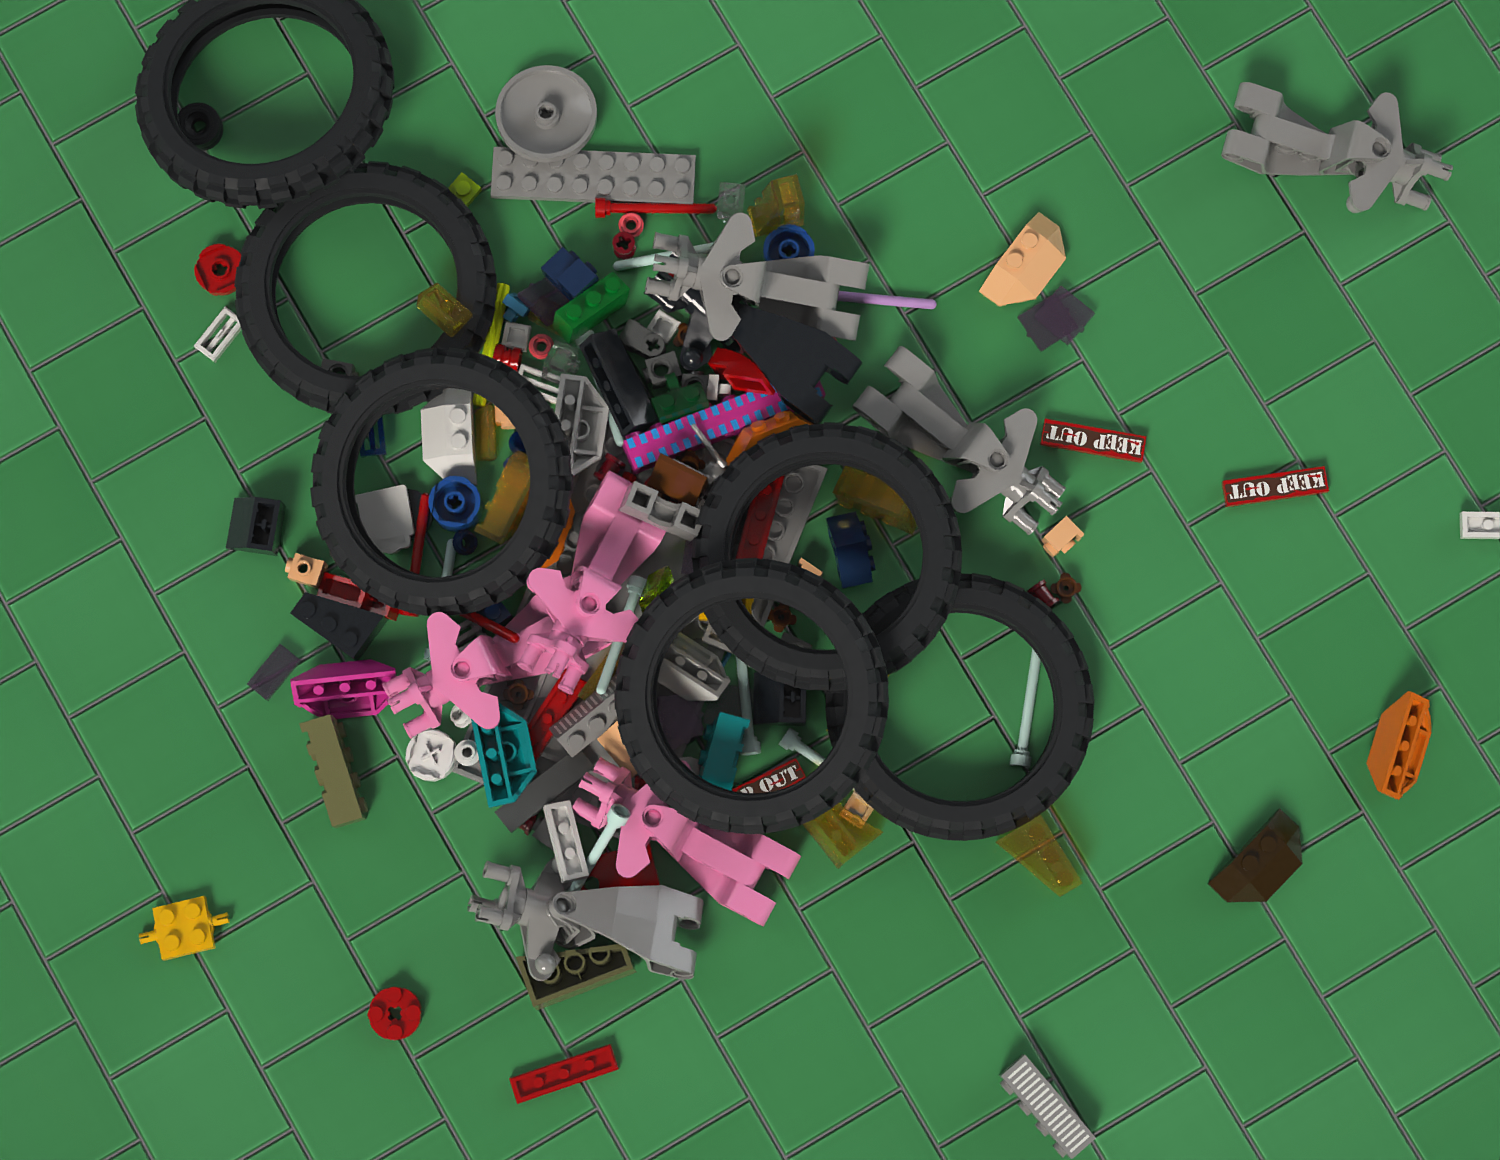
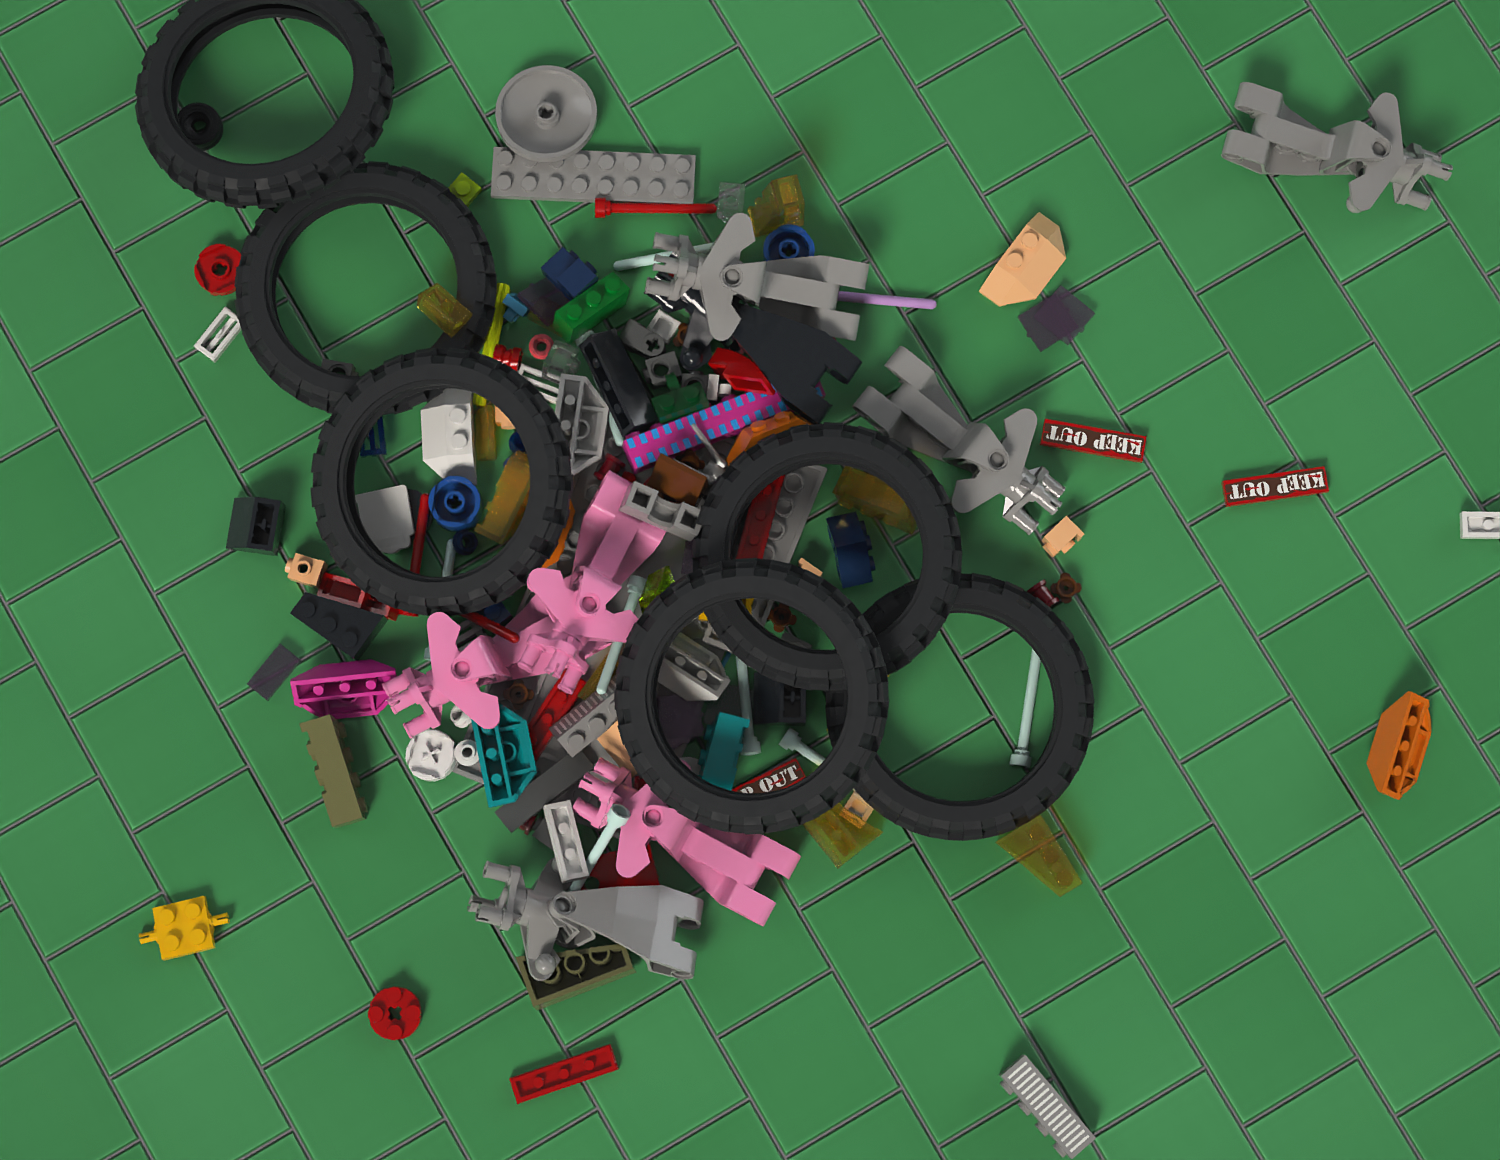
white tile [501,321,532,353] -> none
dark red bush [612,231,636,260] -> none
coral plate [618,213,644,238] -> none
dark brown wedge [1208,809,1303,902] -> none

